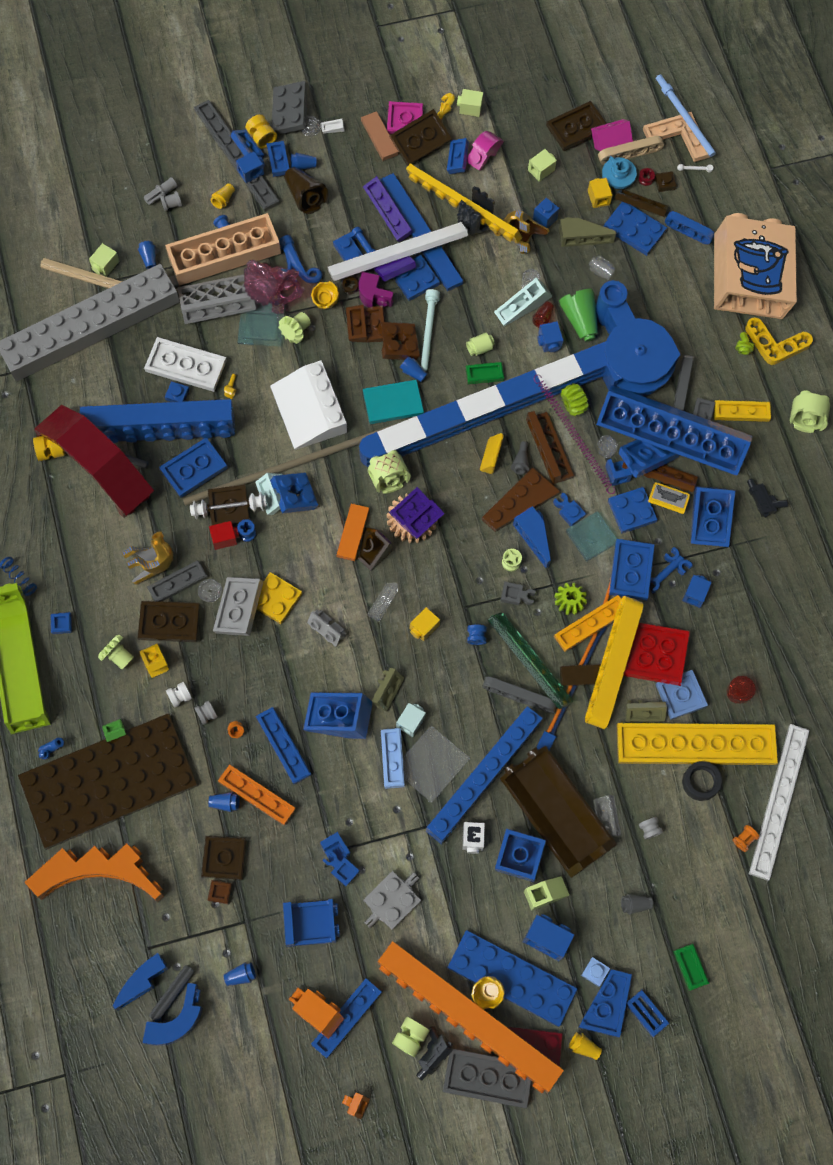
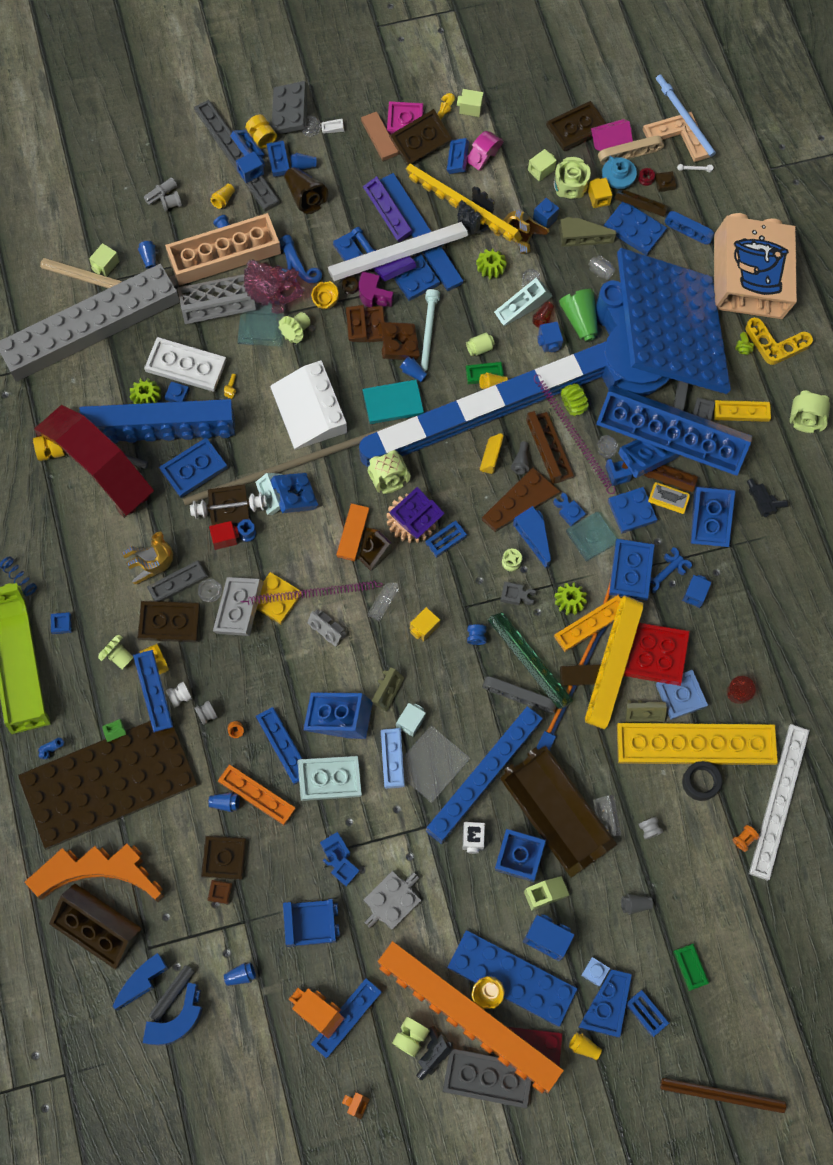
none -> dark brown slope [49,883,142,970]
none -> lime gear [130,378,161,404]
none -> blue tile [133,650,173,732]
none -> magenta piece [240,581,383,605]
none -> light aqua plate [298,756,362,801]
none -> blue tile [425,520,467,558]
none -> lime gear [476,248,507,280]
none -> yellow cone [479,372,508,389]
none -> yellowish green brick [553,157,591,199]
none -> blue plate [617,248,731,394]
none -> reddish brown axle [660,1078,786,1113]

